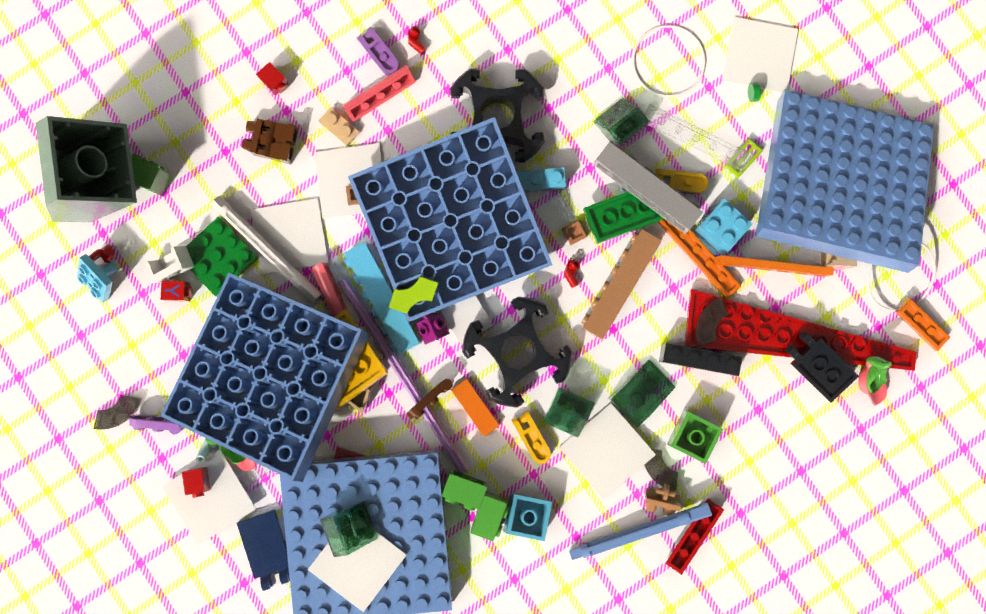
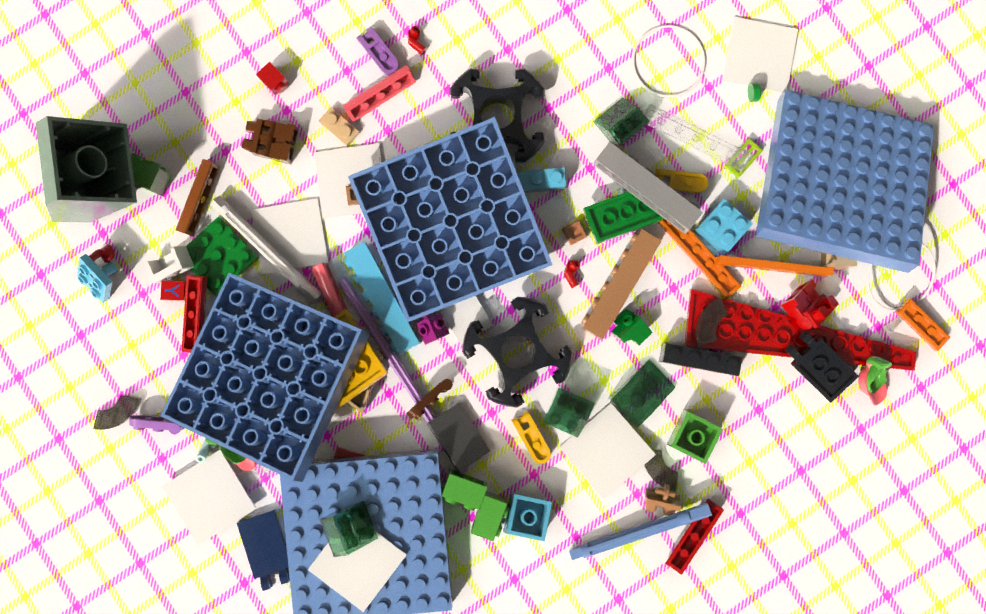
red brick [182,467,211,498] -> none
lime tile [389,276,439,314] -> none
orange tile [451,379,500,437] -> none
none -> dark orange brick [175,159,220,237]
none -> red brick [181,275,208,353]
none -> dark grey tile [427,403,490,473]
none -> green brick [611,308,653,346]
none -> red hips [781,279,839,330]

